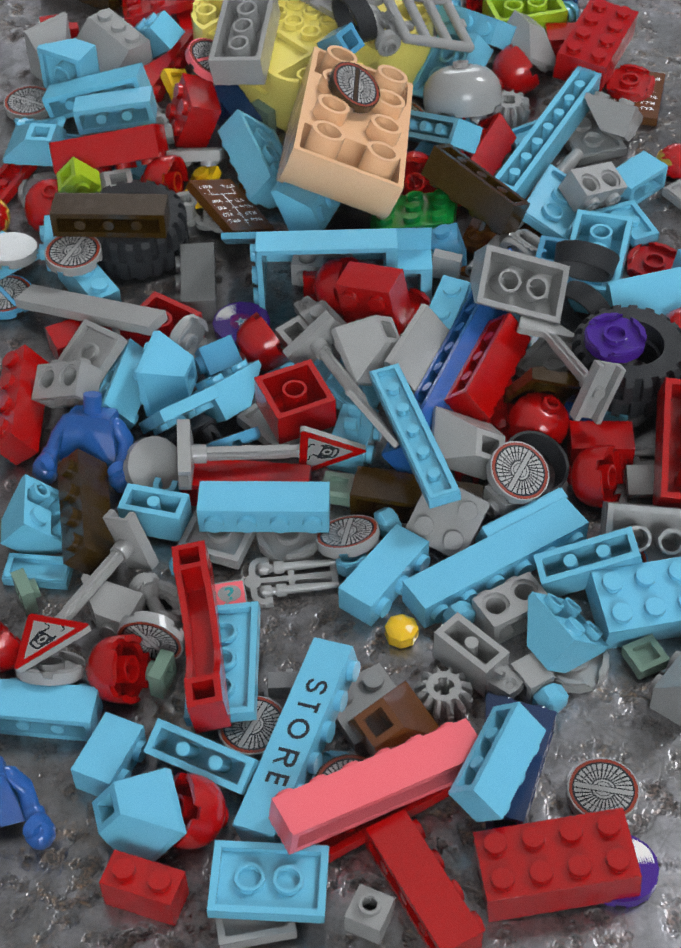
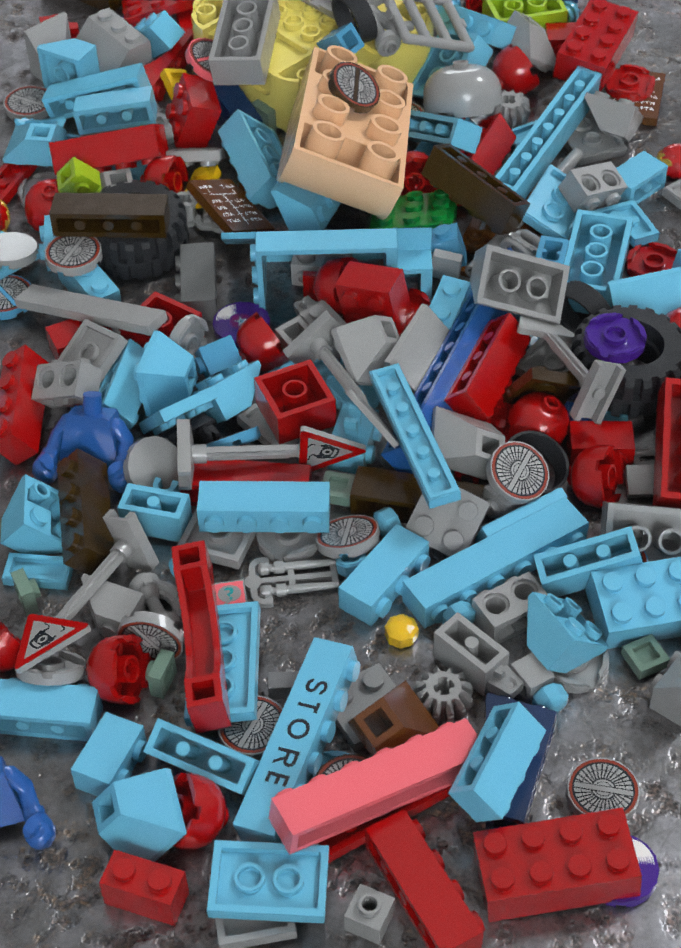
black tyre [554,240,620,282] -> none

